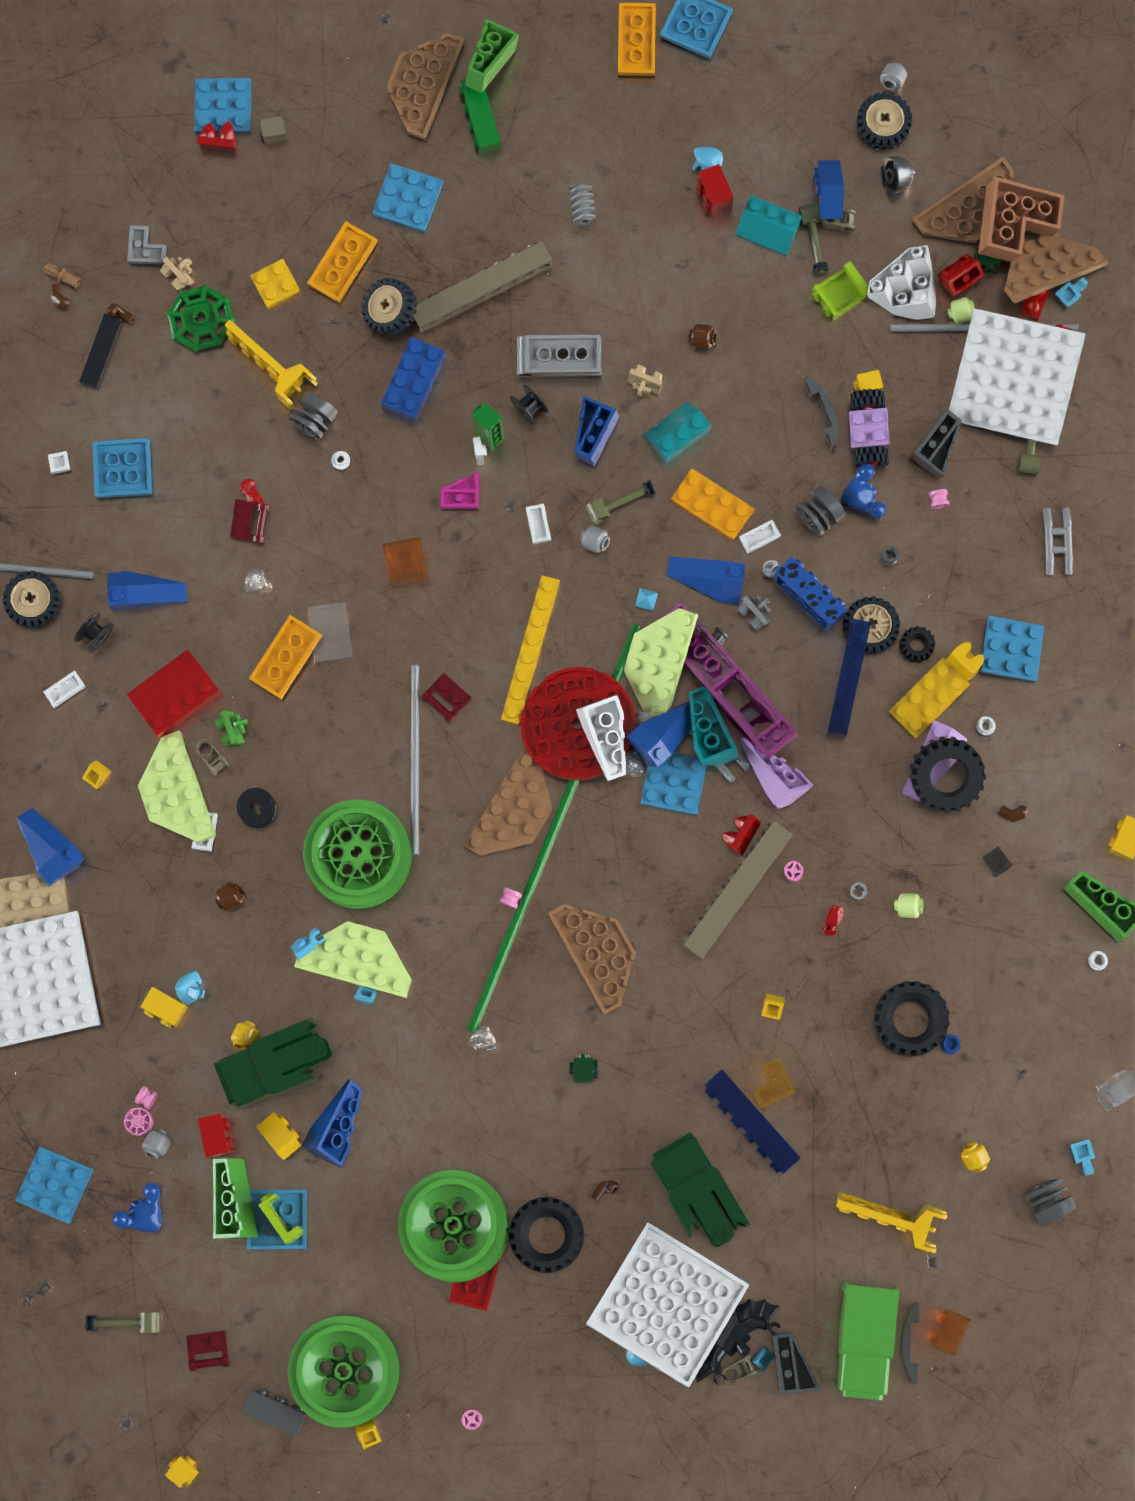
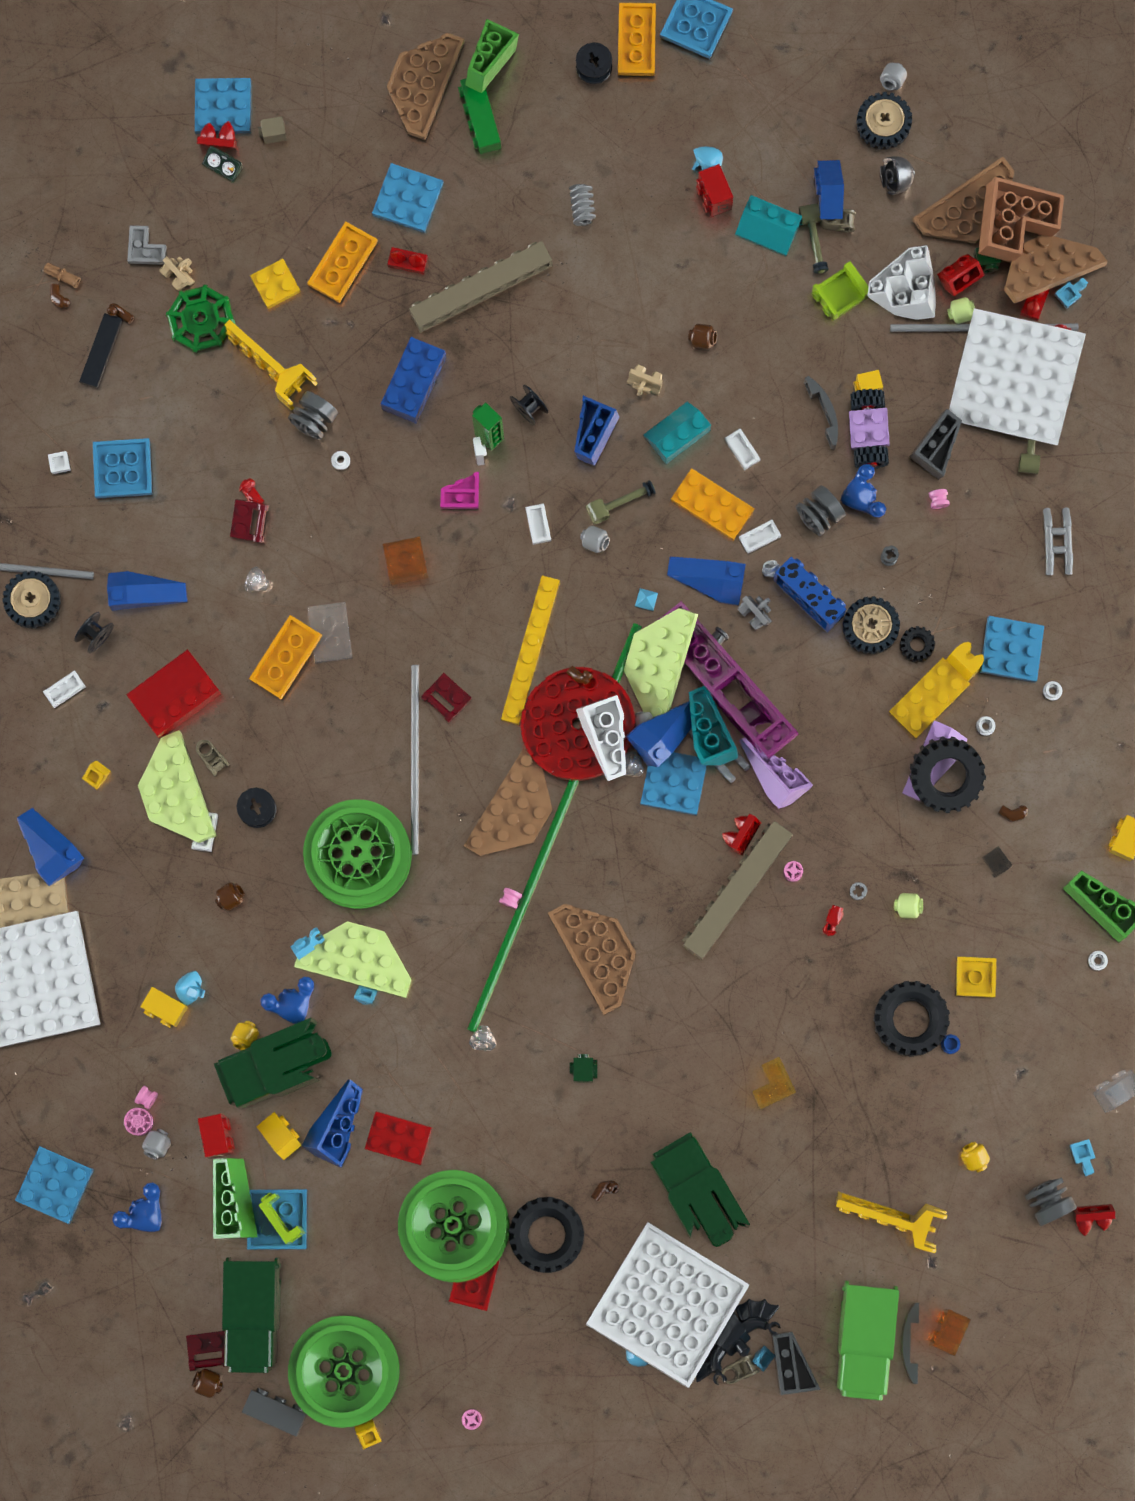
olive piece [85,1312,160,1333] -> none
yellow brick [165,1455,199,1488] -> none
bright green hips [214,710,248,746] -> none
wheel [361,278,417,336] -> none
light grey hinge [517,335,602,377] -> none
clear blue brick [704,1070,800,1174] -> none
yellow slope [761,993,785,1020] -> none
clear blue brick [828,618,871,735] -> none
none -> reddish brown head [192,1369,223,1398]
none -> slope [202,145,243,183]
none -> dark green piece [222,1257,281,1373]
none -> blue head [260,976,314,1024]
none -> red plate [364,1111,432,1165]
none -> red tile [387,247,428,275]
none -> reddish brown arm [566,666,593,684]
none -> black piece [576,42,613,84]
none -> white tile [724,429,761,470]
none -> yellow plate [956,957,997,998]
none -> white plate [1043,681,1062,701]
none -> red tile [1073,1204,1116,1236]

